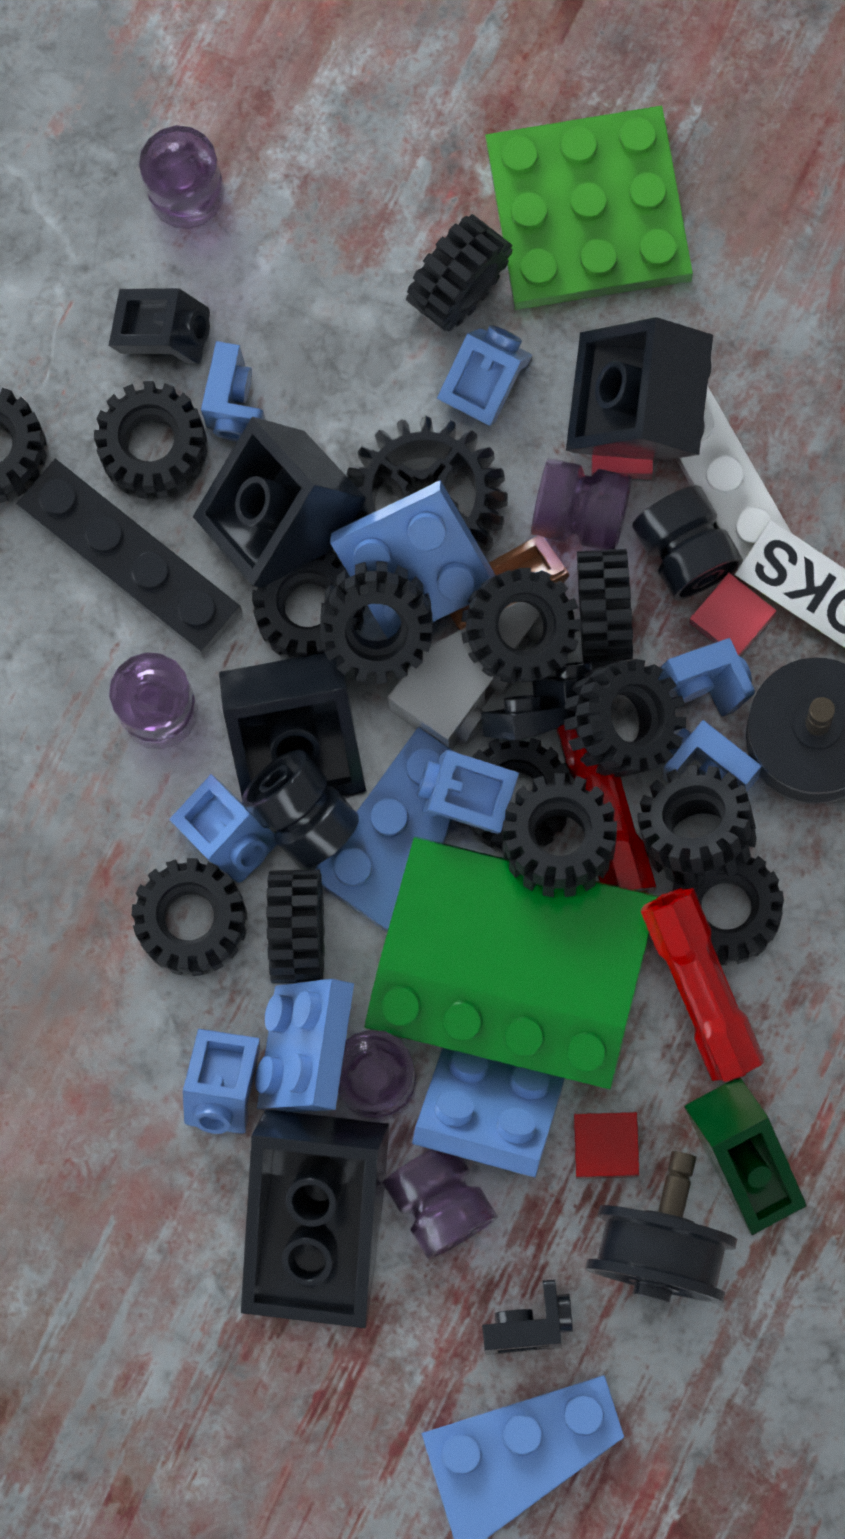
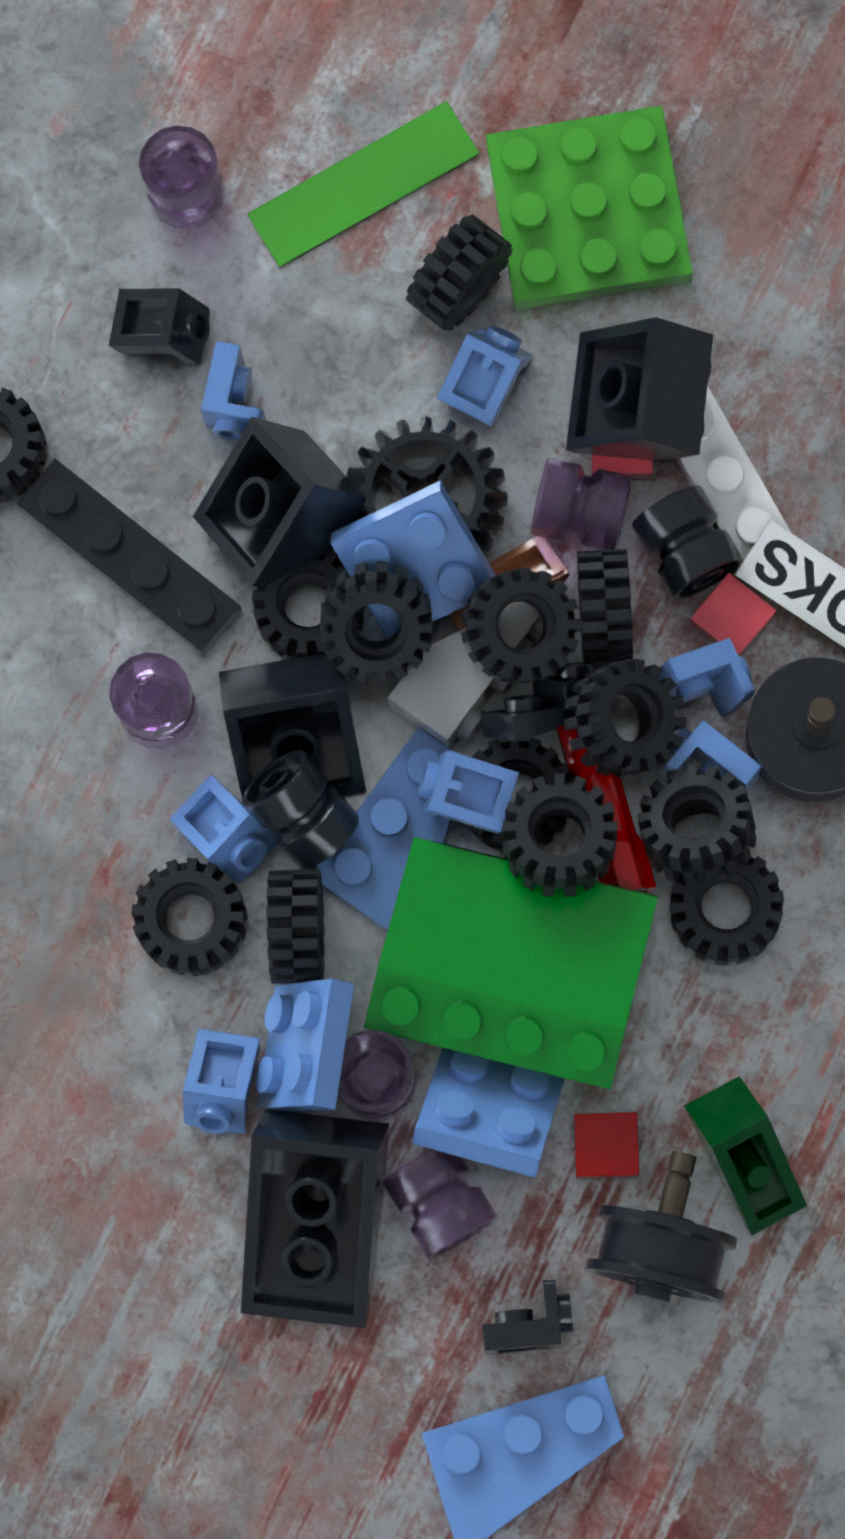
black tyre [94,381,207,499] -> none
red axle [641,888,764,1082] -> none
none -> bright green sticker [247,101,480,267]

